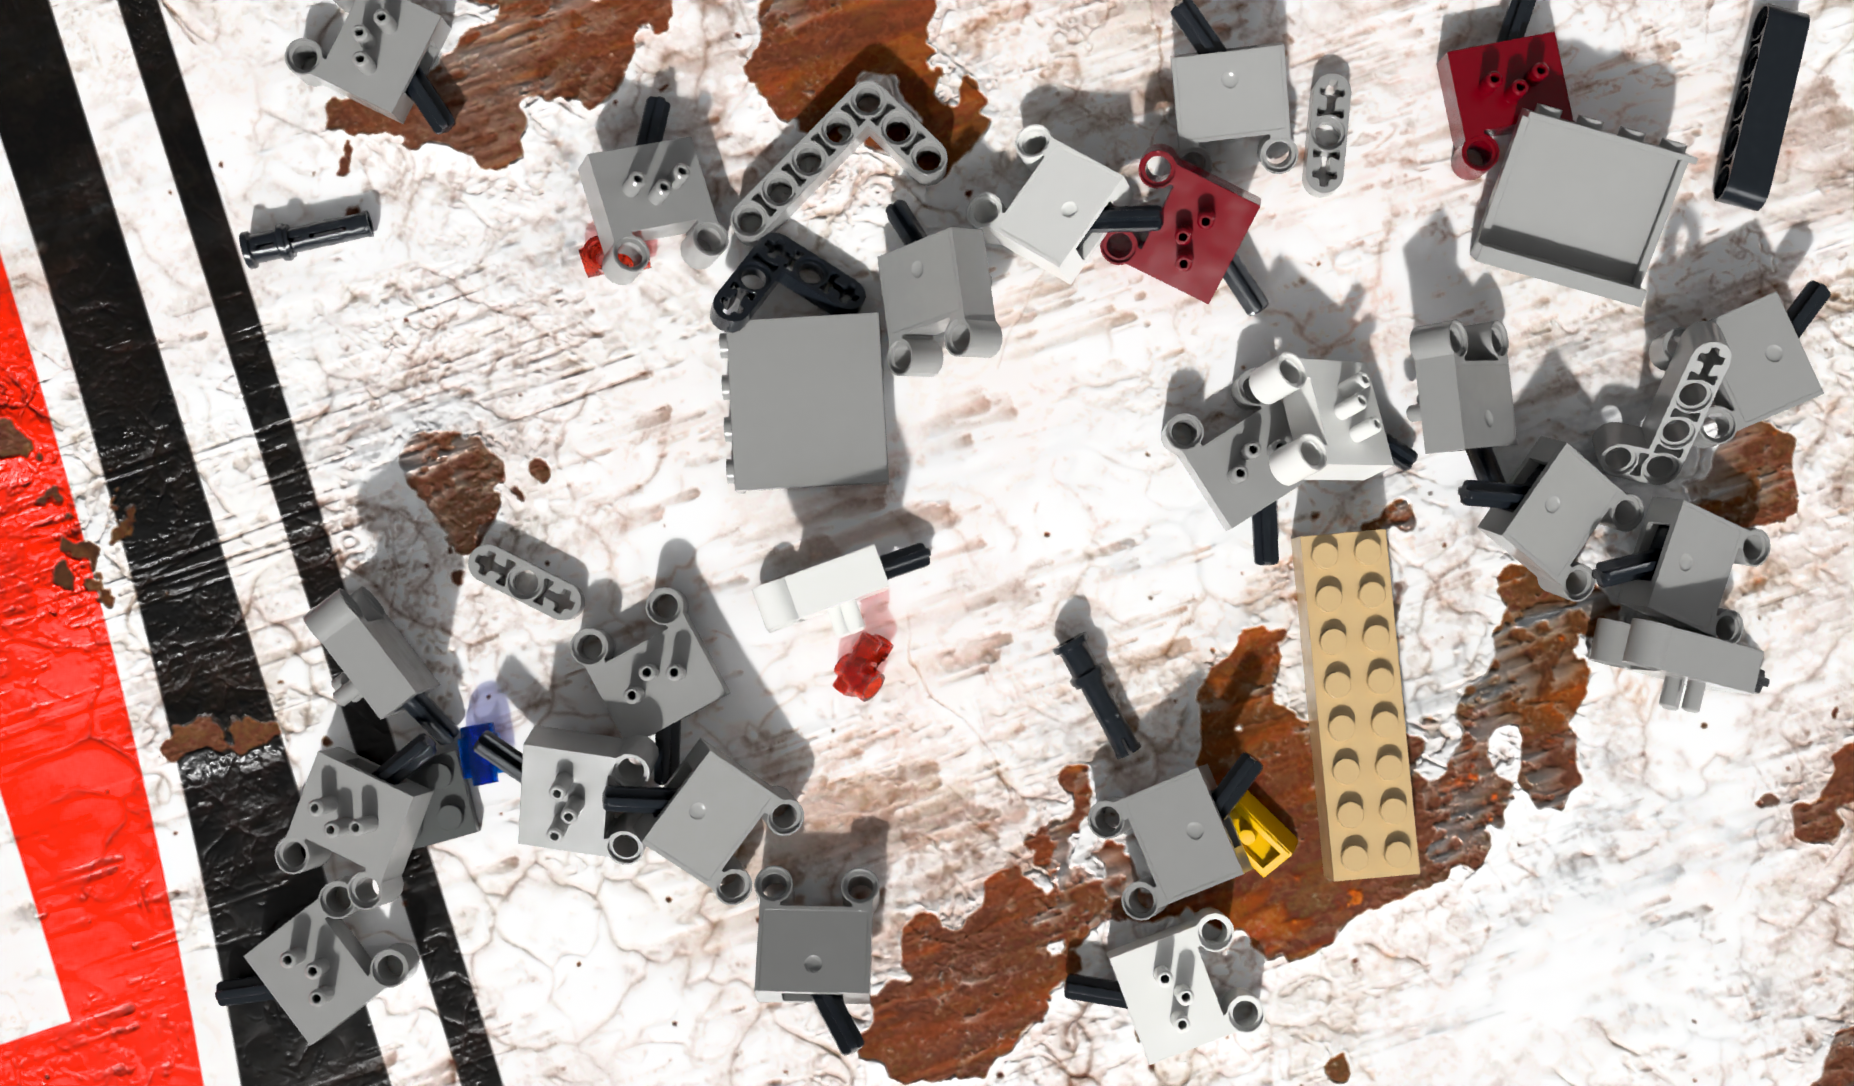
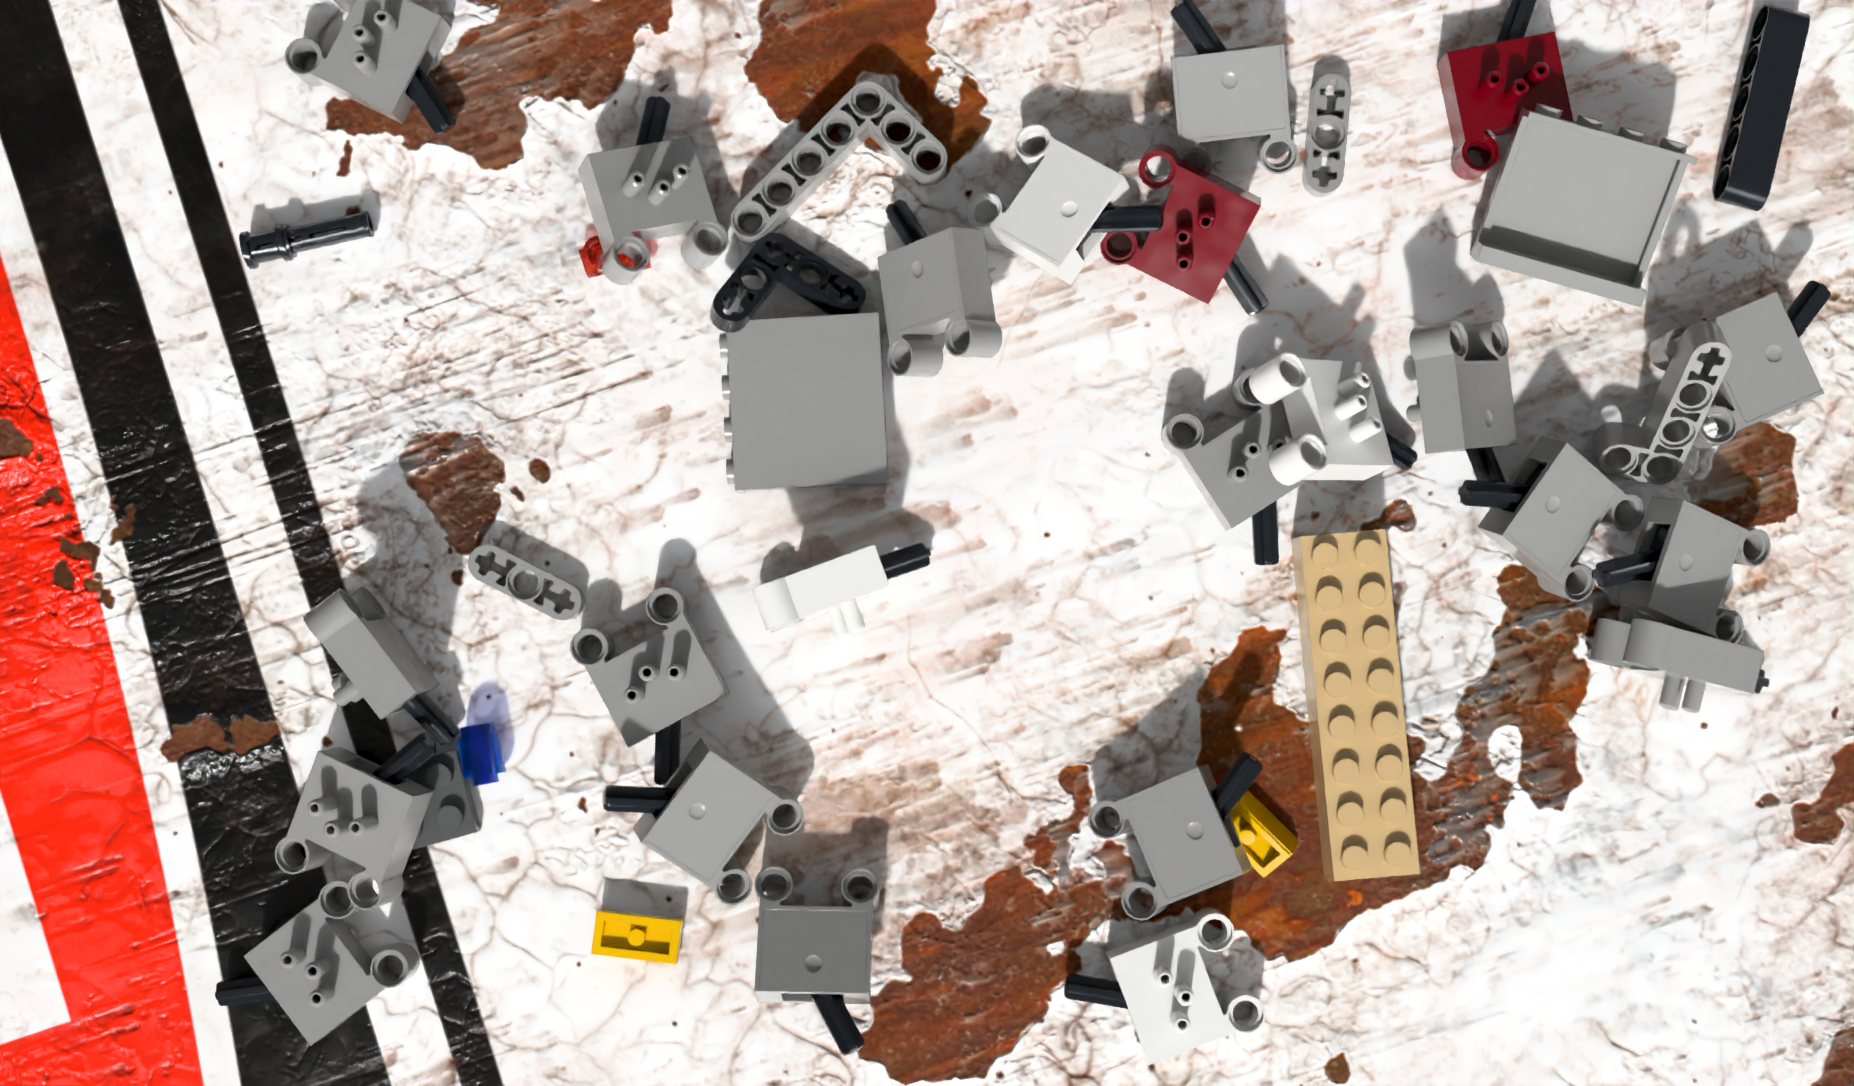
piece [473,725,659,865] -> none
clear red plate [832,631,894,702] -> none
black pin [1053,632,1141,759] -> none
none -> yellow plate [591,909,683,964]

